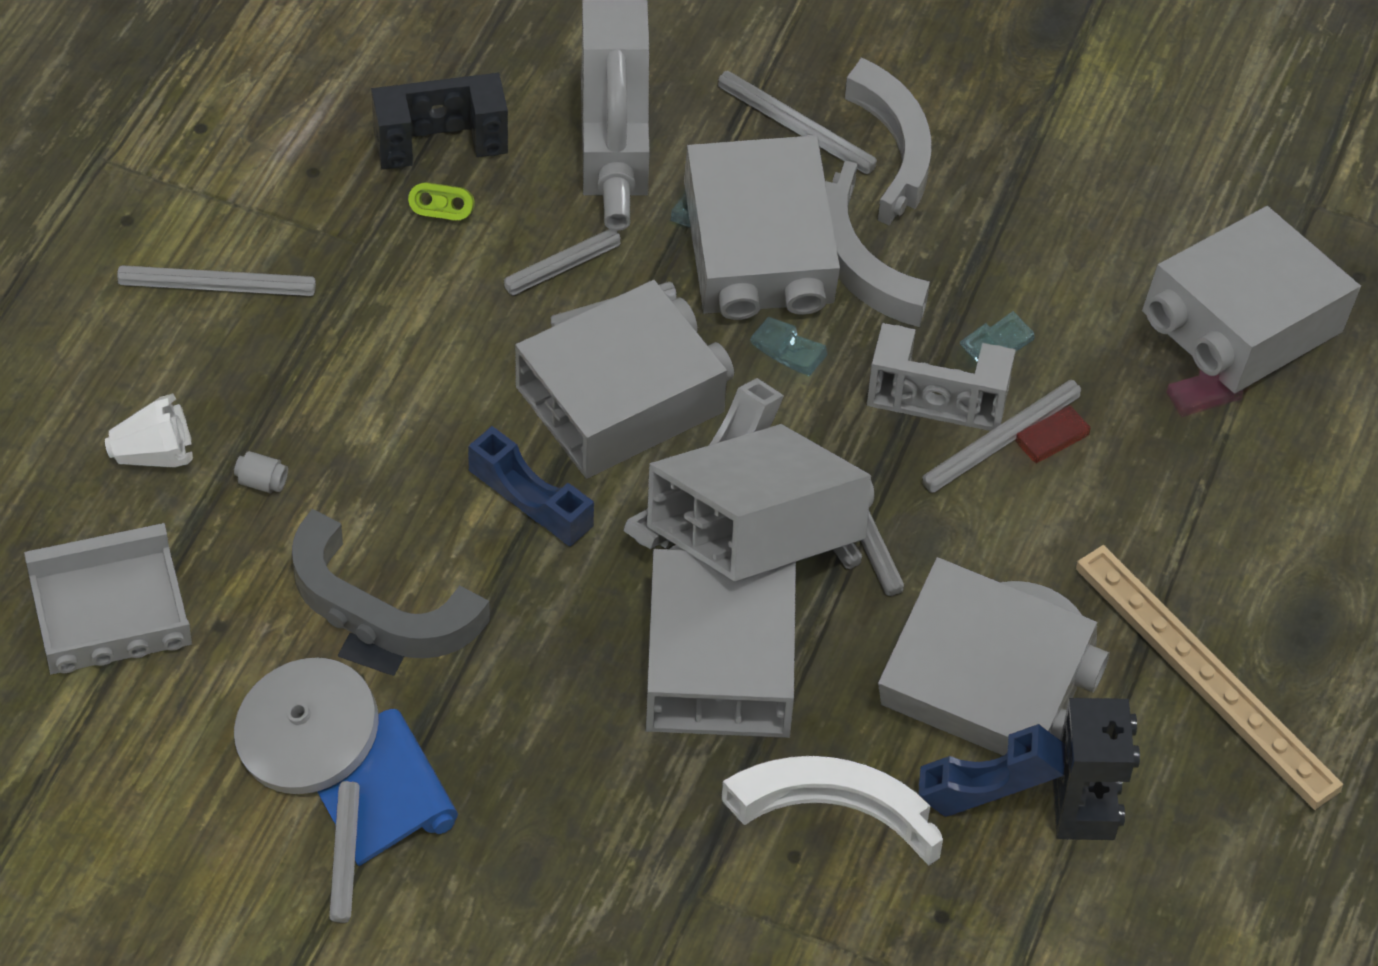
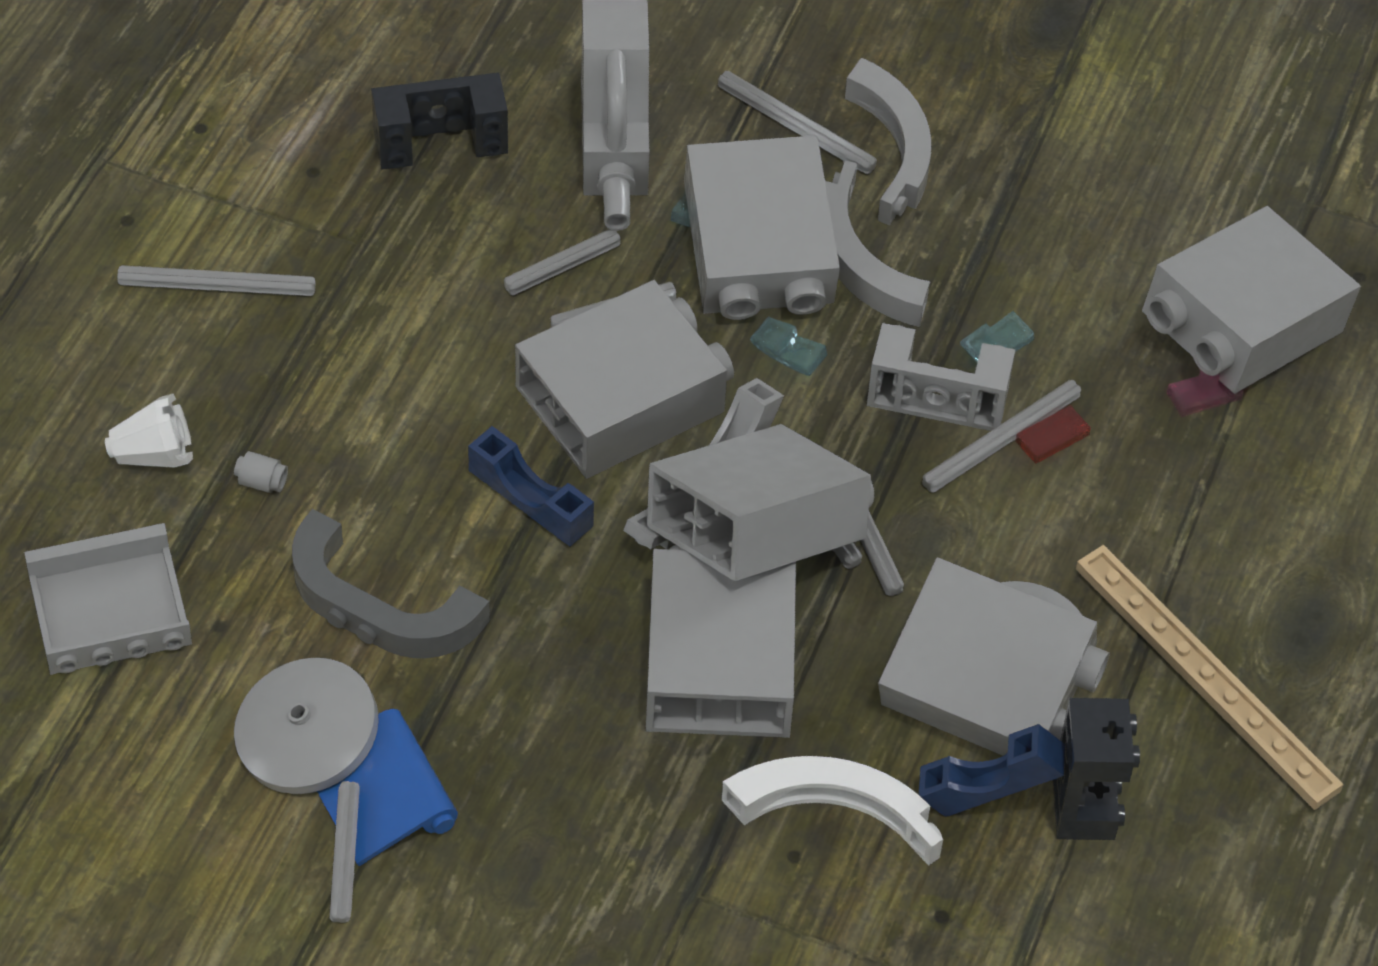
black sticker [338,633,405,676] -> none
lime plate [408,182,475,220] -> none

